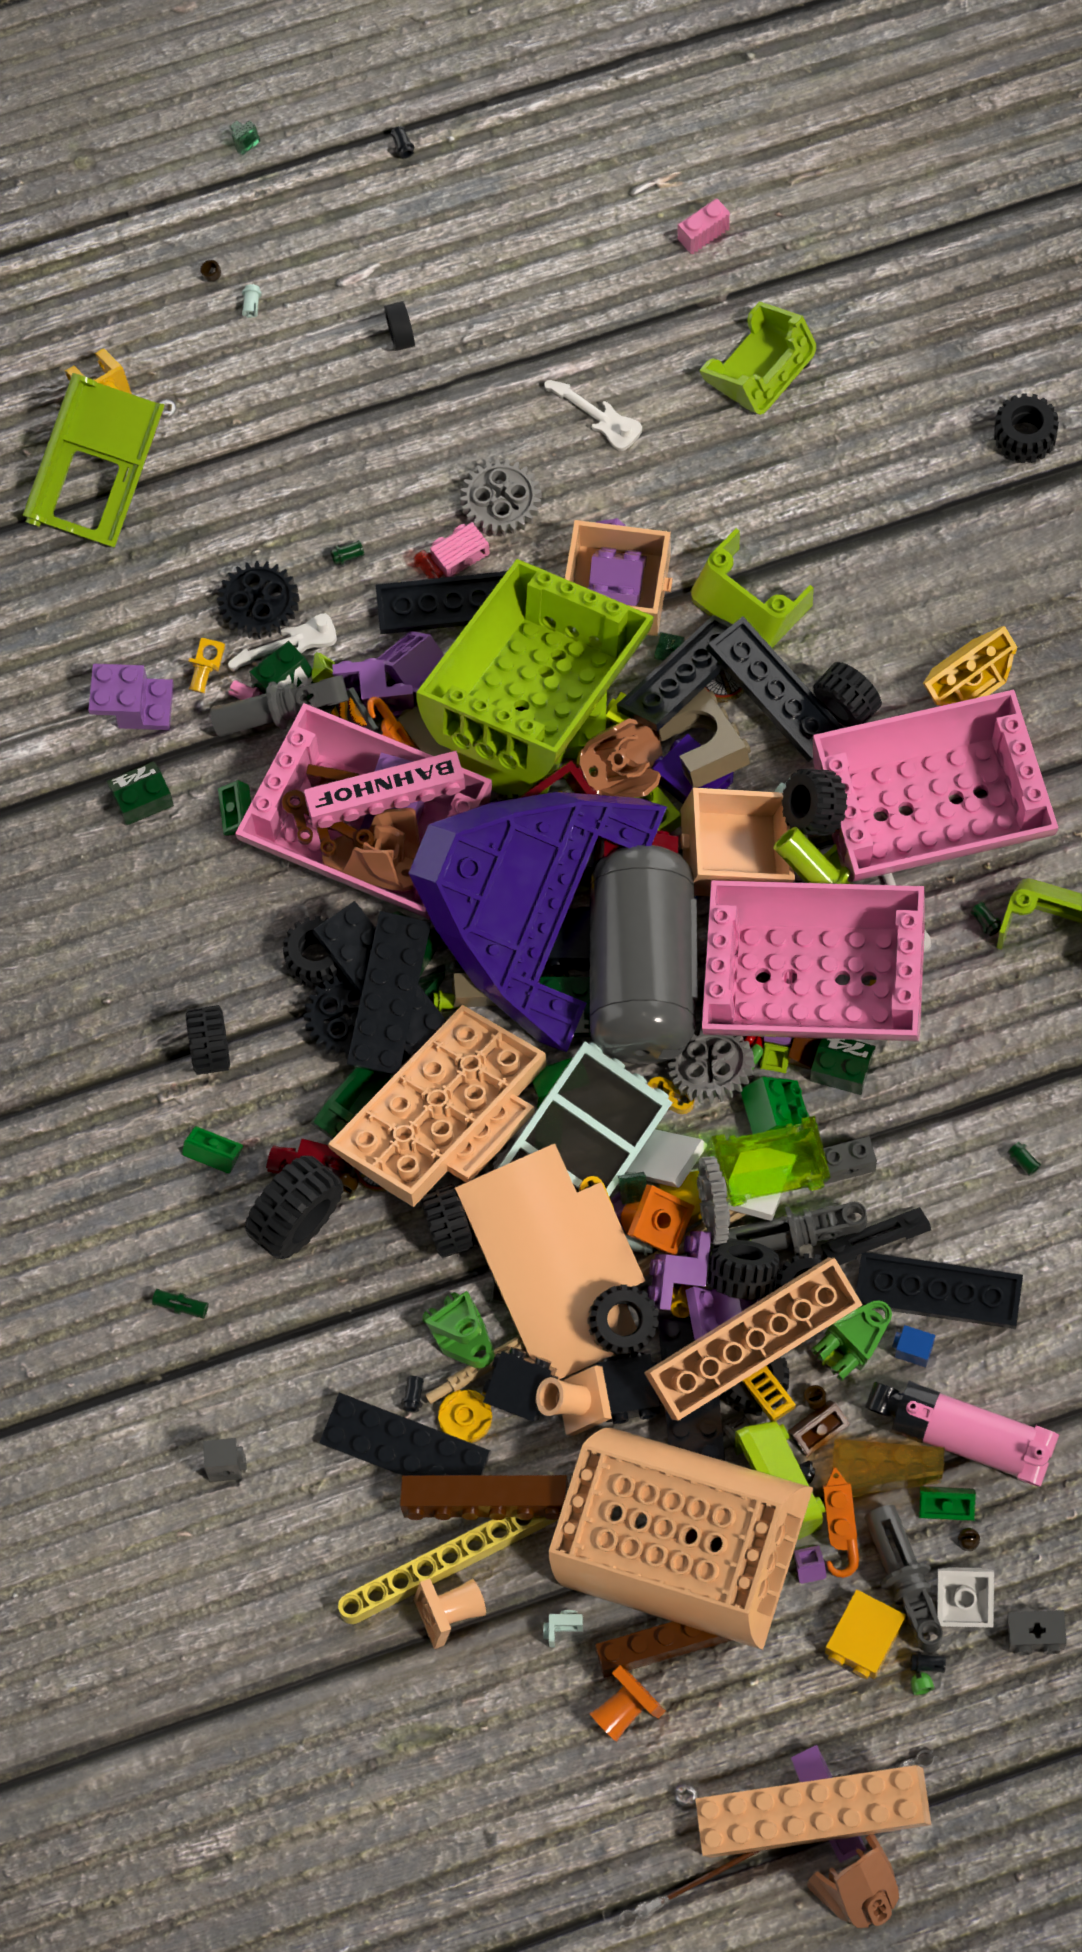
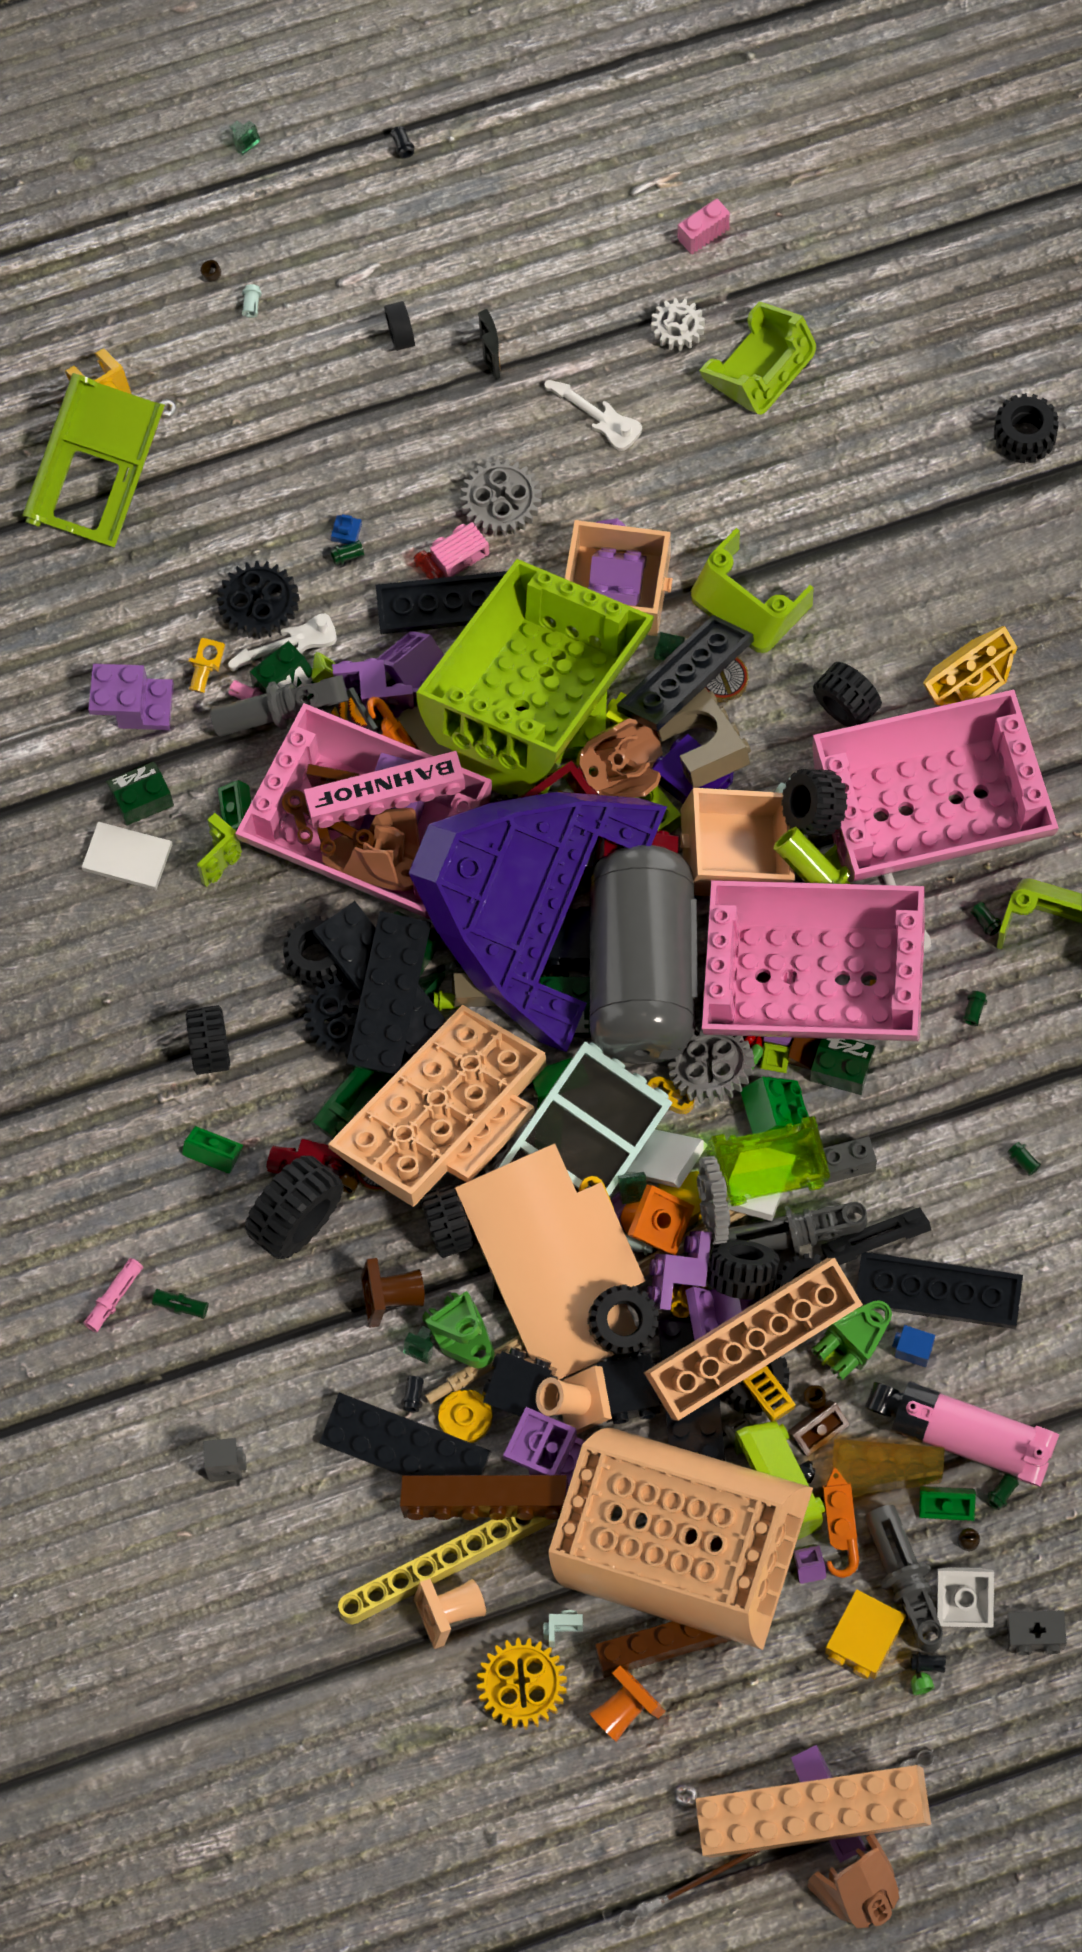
black plate [706,617,844,763] -> none
none -> white tile [82,822,173,890]
none -> bright pink pin [83,1258,143,1333]
none -> lime bracket [197,813,242,887]
none -> blue tile [331,514,362,544]
none -> reddish brown plant [360,1258,425,1328]
none -> clear green tile [403,1326,433,1364]
none -> yellow gear [477,1638,567,1730]
none -> pearl dark grey slope [478,308,501,379]
none -> medium lavender bracket [503,1407,585,1485]
none -> white gear [651,298,705,351]
none -> dark green pin [962,991,988,1026]
none -> dark green pin [987,1474,1019,1510]

